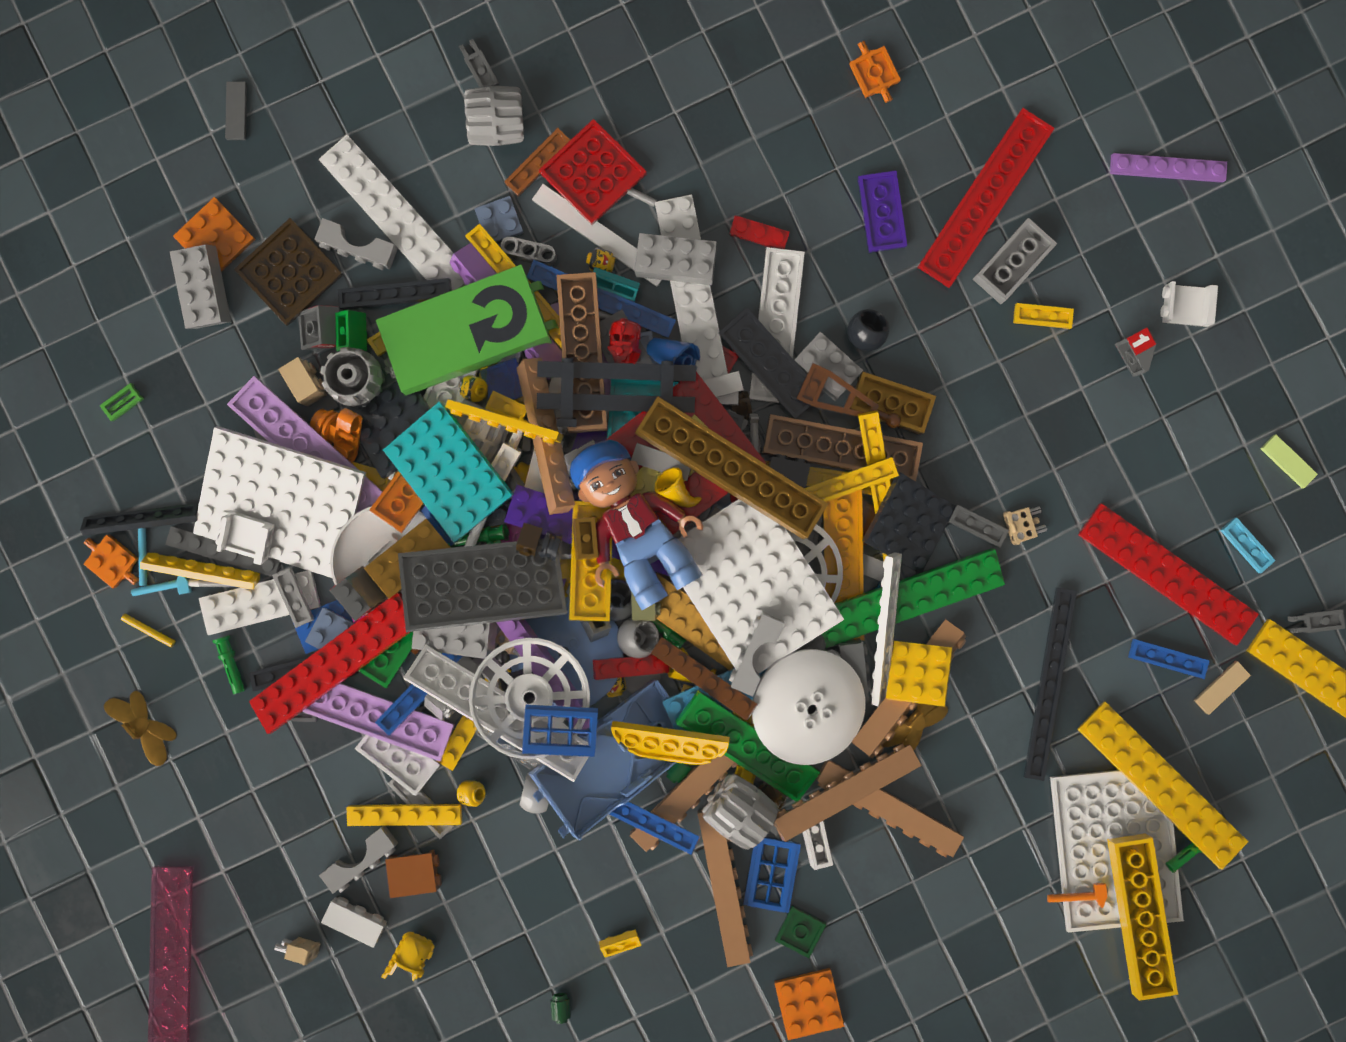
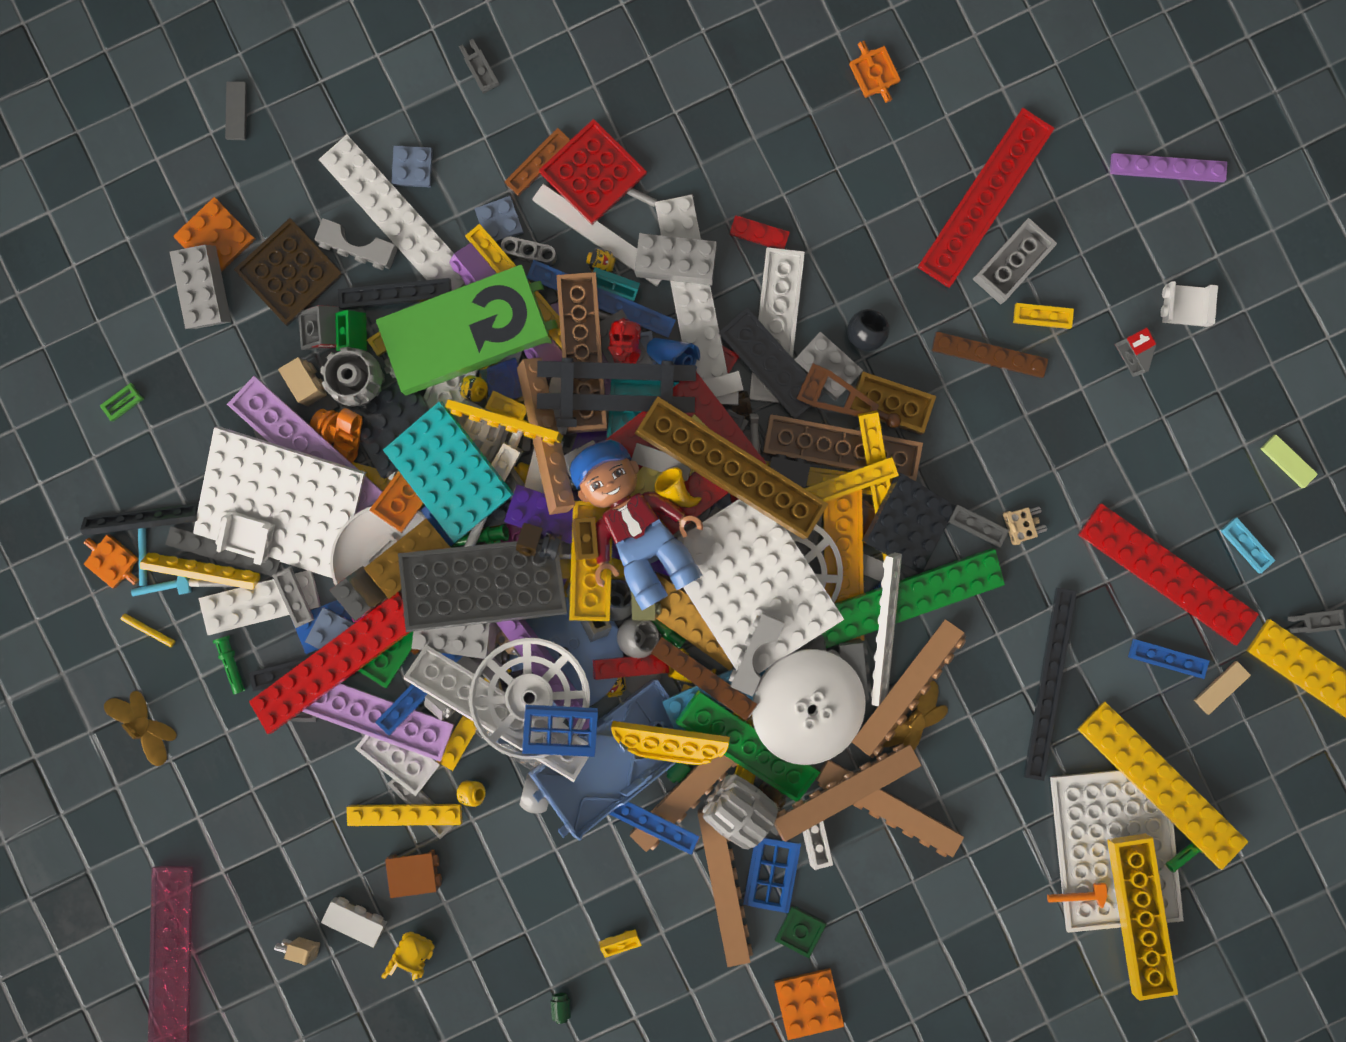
light grey arch [319,826,398,894] -> none
light grey wheel [464,86,524,146] -> none
dark purple plate [858,171,907,253] -> none
yellow plate [886,641,953,707] -> none
none -> sand blue plate [391,146,433,187]
none -> reddish brown plate [931,332,1048,378]

